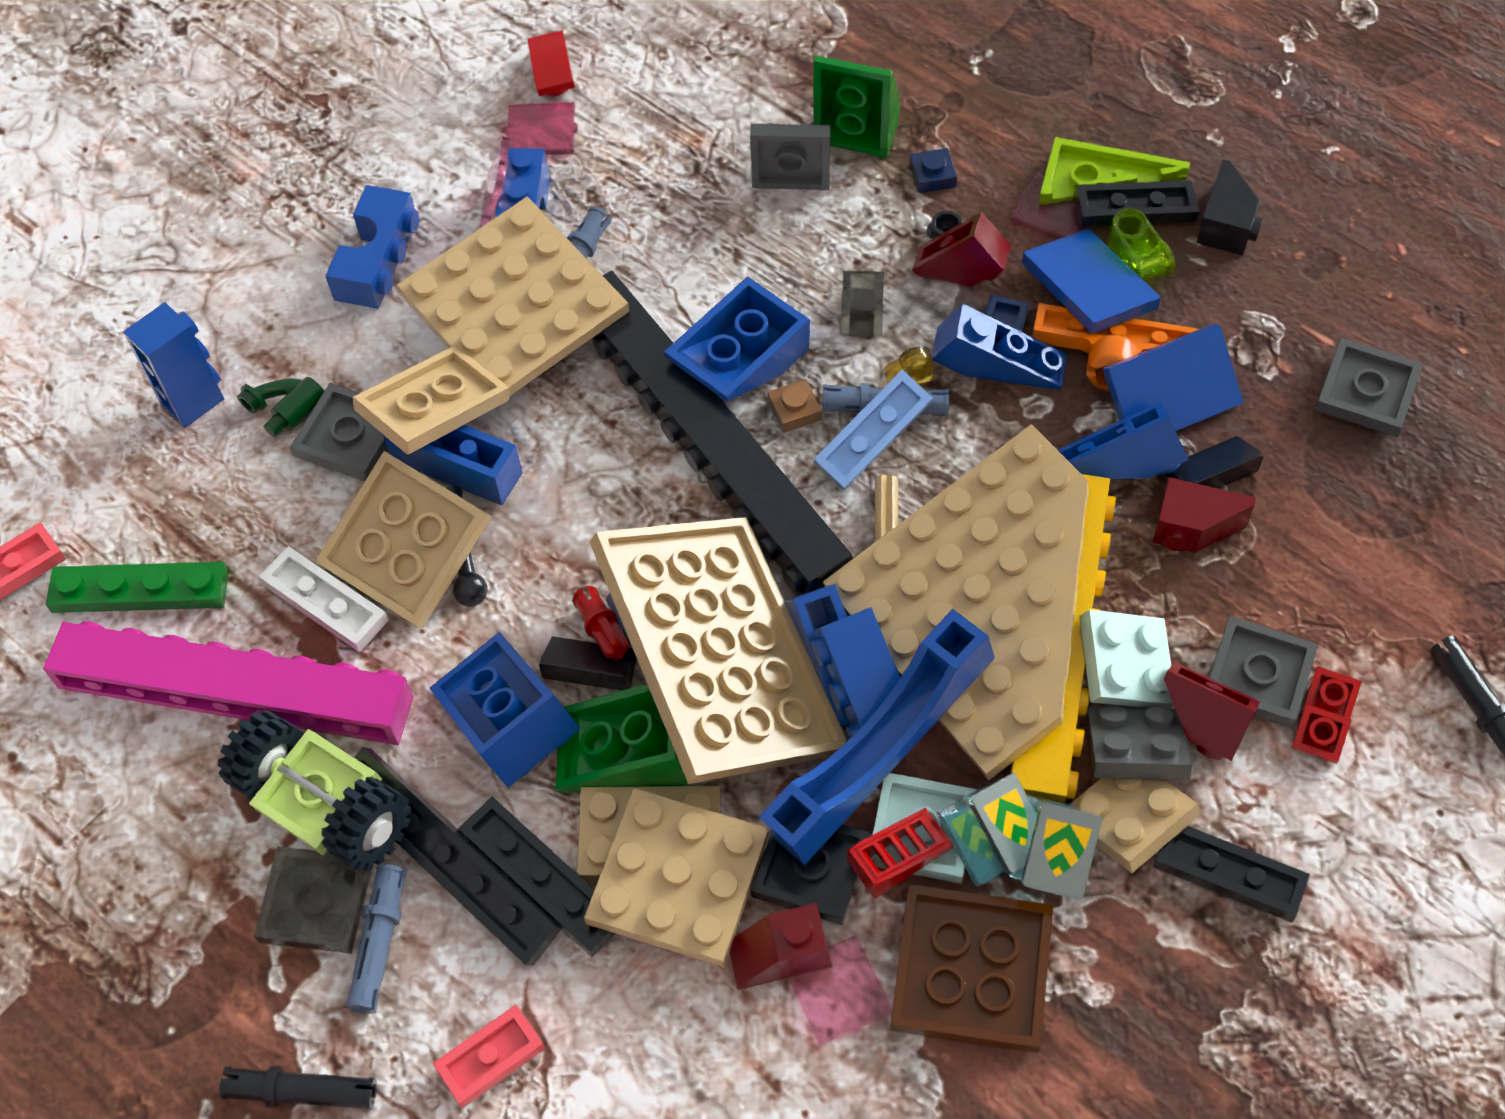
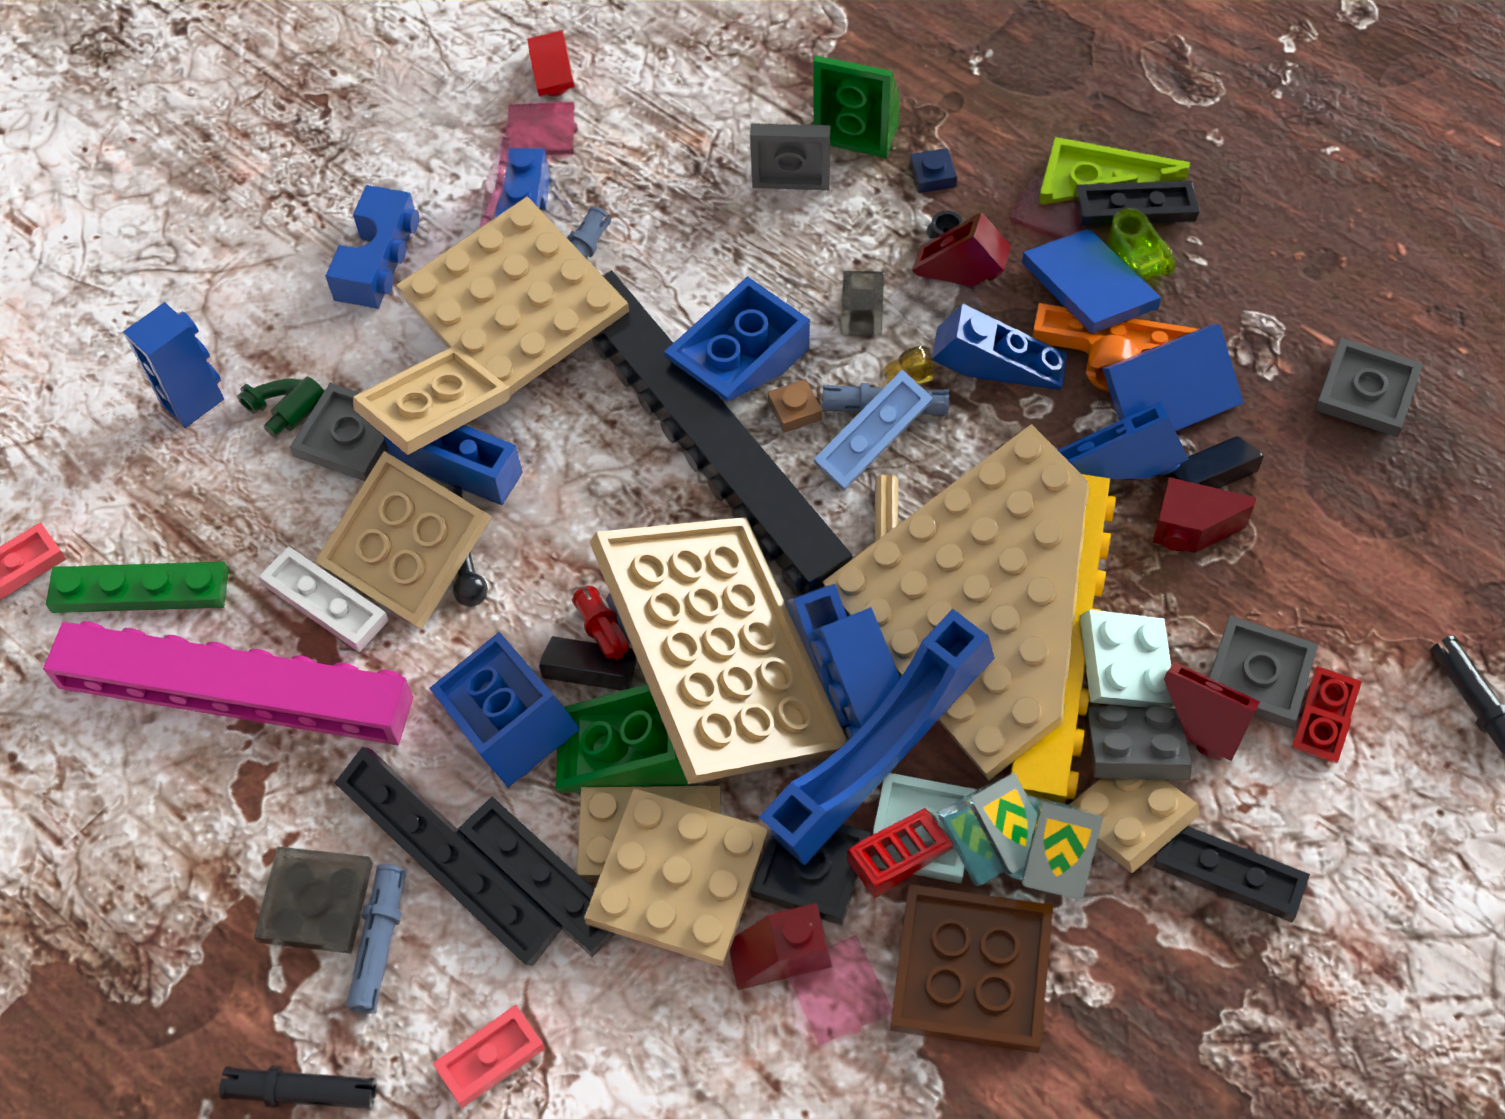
plate [217,710,411,872] -> none
dark blue tile [985,294,1030,333] -> none
black slope [1196,159,1263,256] -> none

